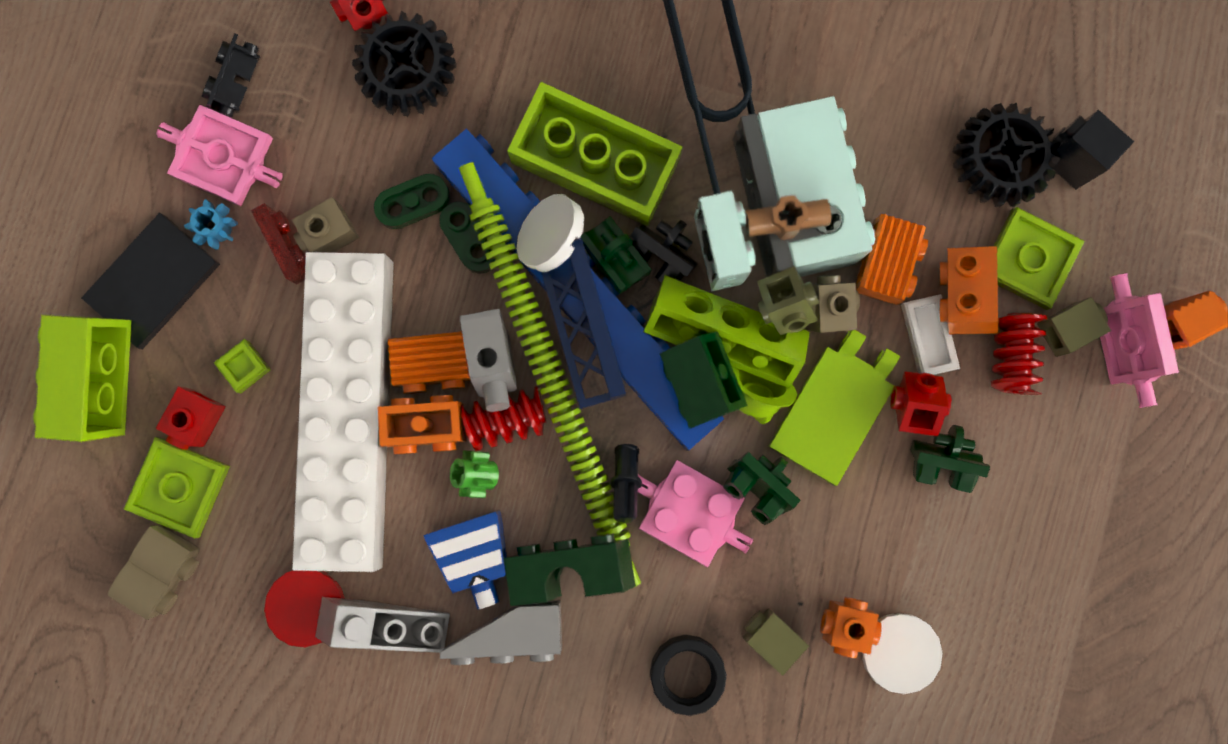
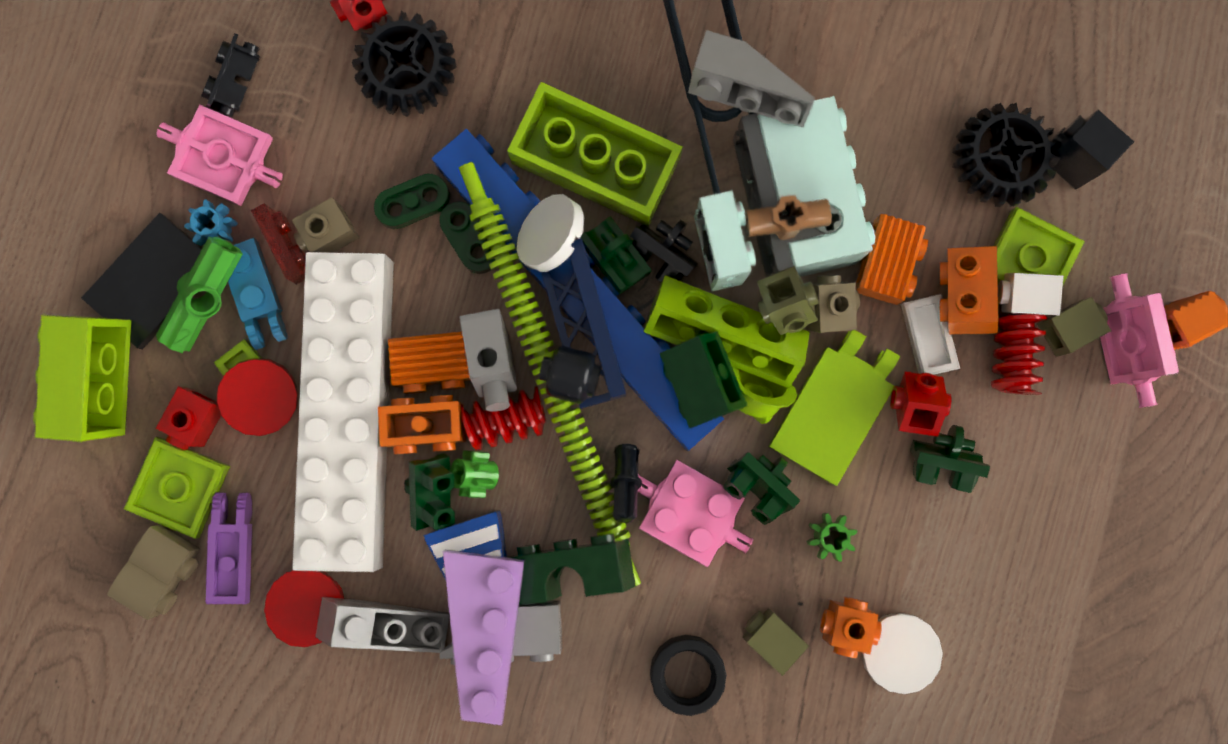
none -> bright green piece [156,236,243,353]
none -> medium lavender hinge [205,493,252,604]
none -> red tile [217,358,298,436]
none -> dark azure hinge [228,238,288,350]
none -> dark green hips [404,453,455,531]
none -> lavender wing [443,550,525,725]
none -> black head [539,346,601,404]
none -> light grey slope [688,30,815,127]
none -> bright green gear [806,513,858,562]
none -> white brick [998,273,1064,316]

